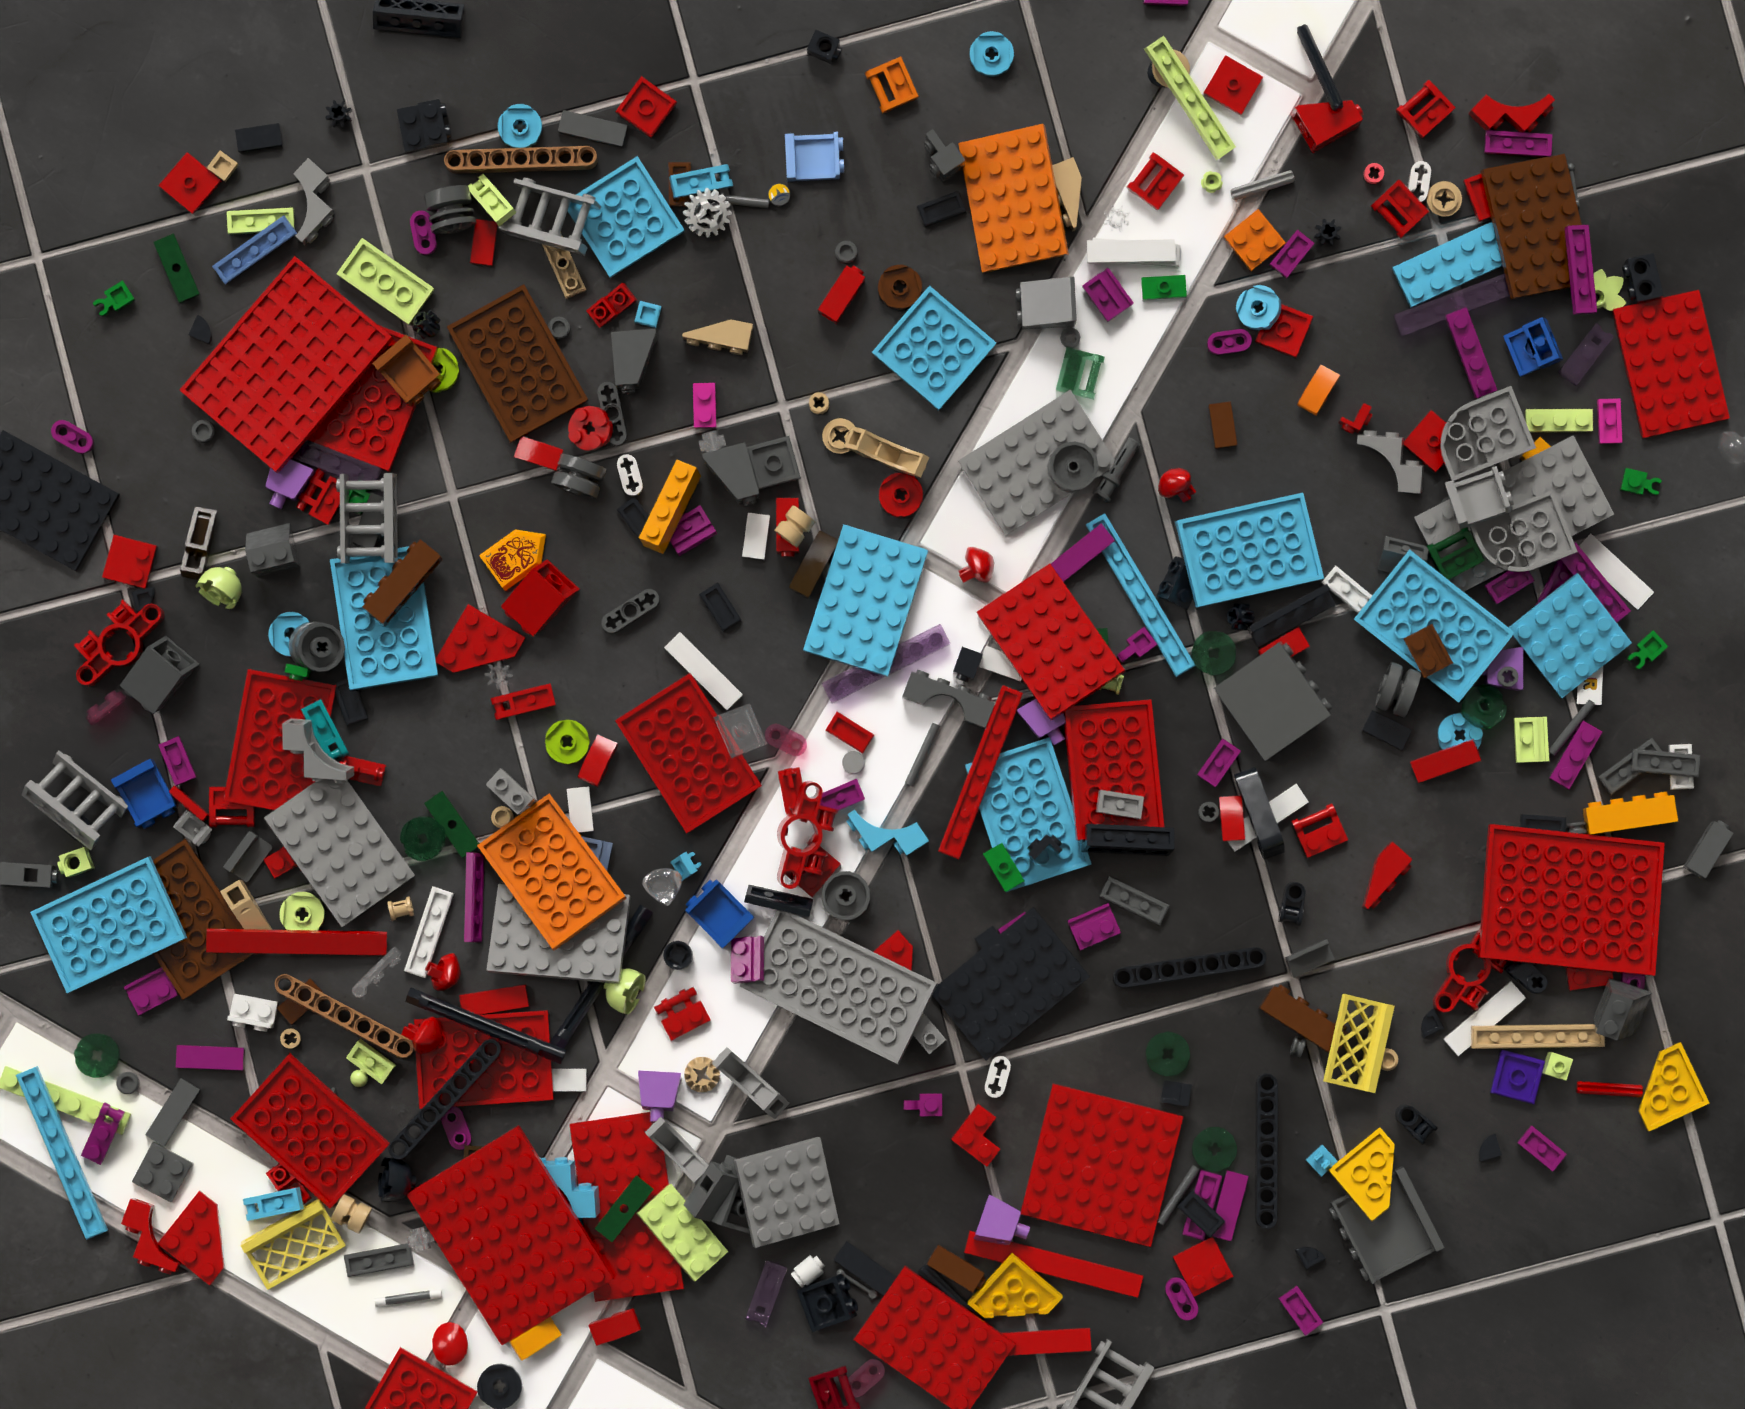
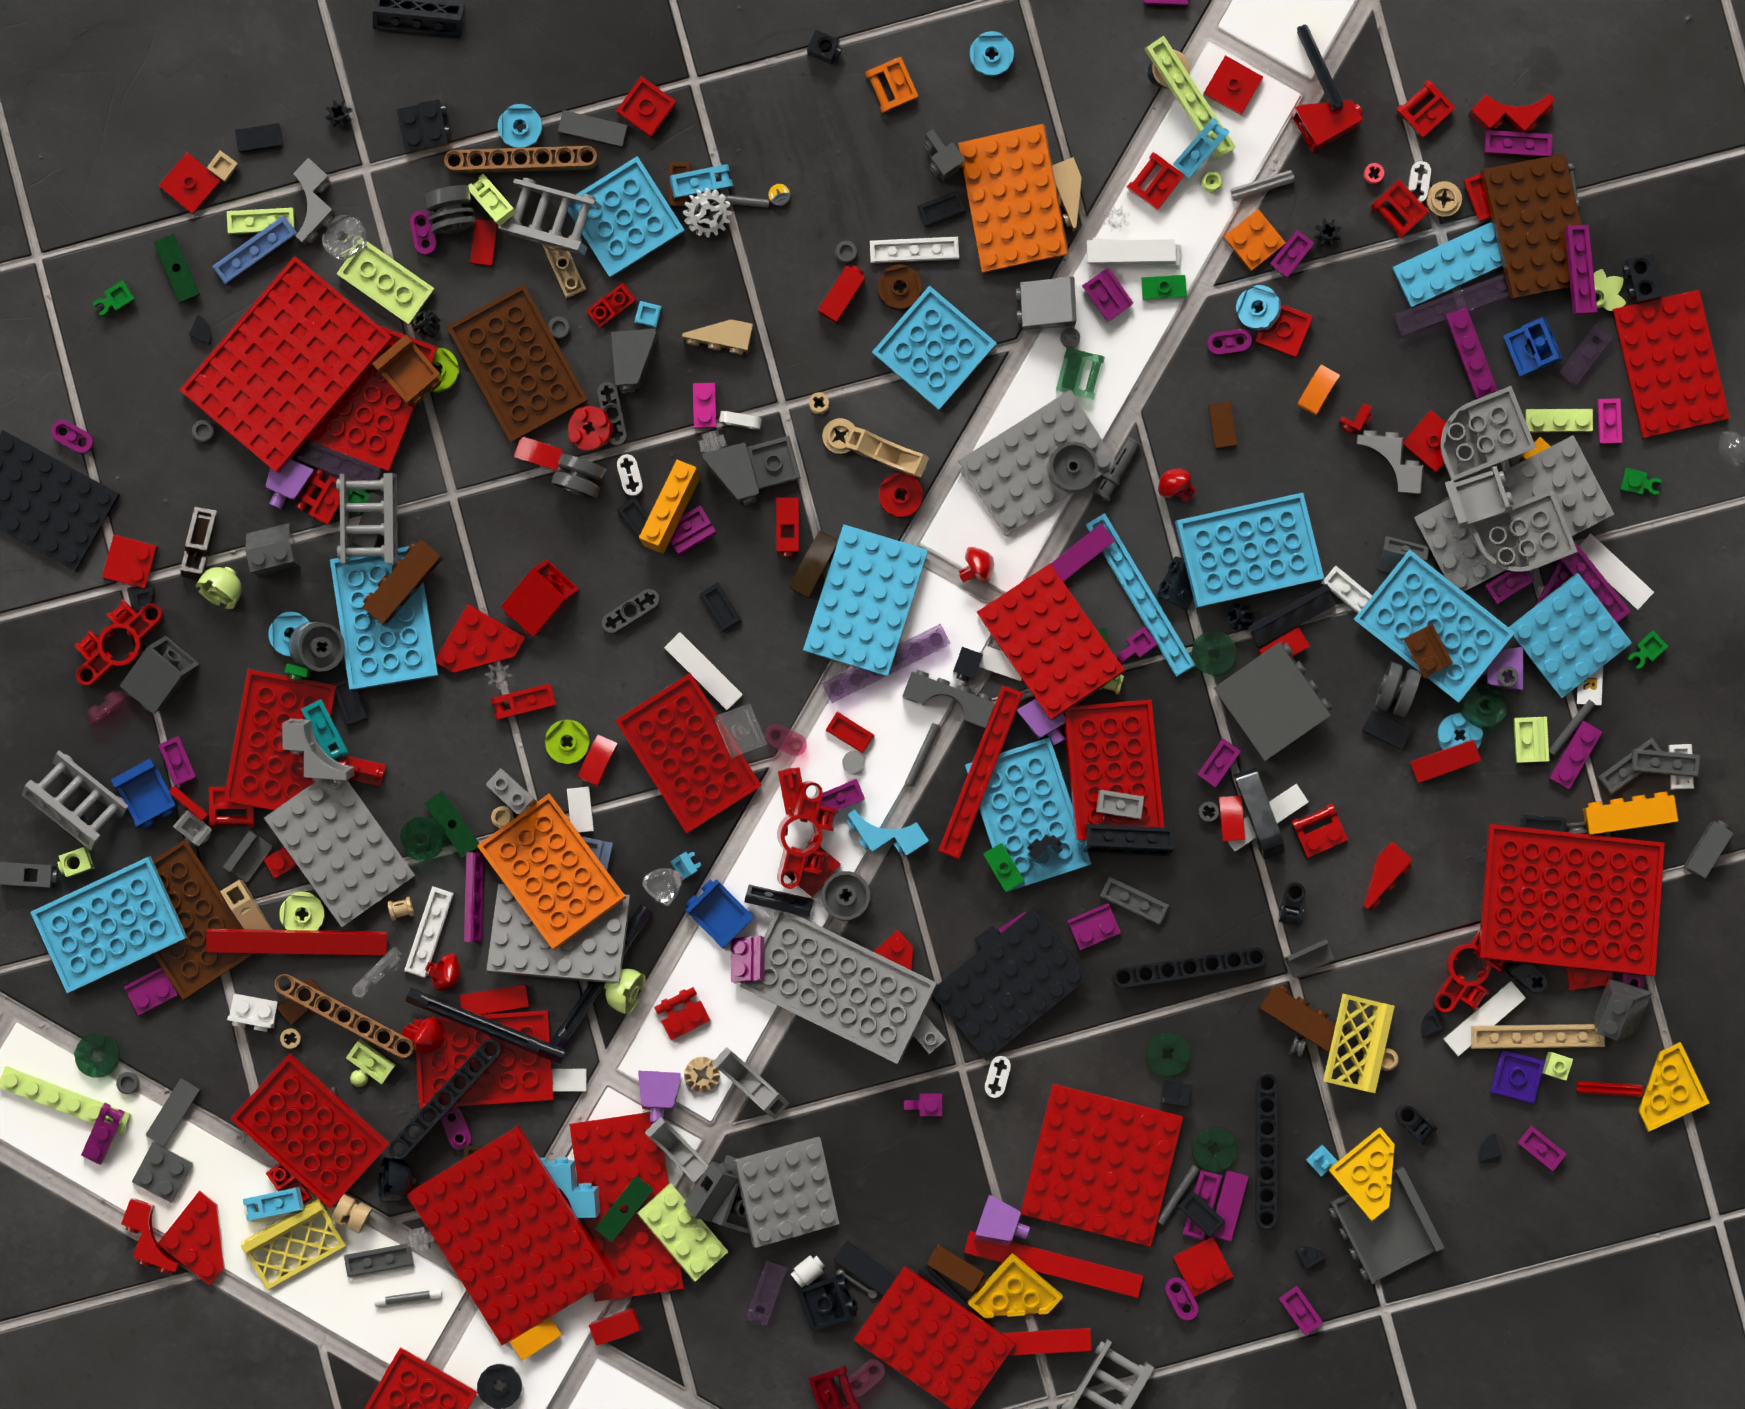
medium azure tile [16,1066,108,1240] -> none
magenta tile [176,1045,245,1070] -> none
red hat [432,1322,468,1365] -> none
light orange tile [479,530,546,591] -> none
black wheel [663,941,693,970] -> none
white tile [742,513,770,560] -> none
tan wheel [774,505,816,547] -> none
light blue panel [785,132,844,182] -> none
red brick [951,1104,1000,1167] -> none
dark green plate [1427,527,1485,580] -> none
none -> clear plate [322,215,367,260]
none -> white beam [719,411,762,430]
none -> white tile [870,237,959,264]
none -> medium azure plate [1173,117,1230,178]

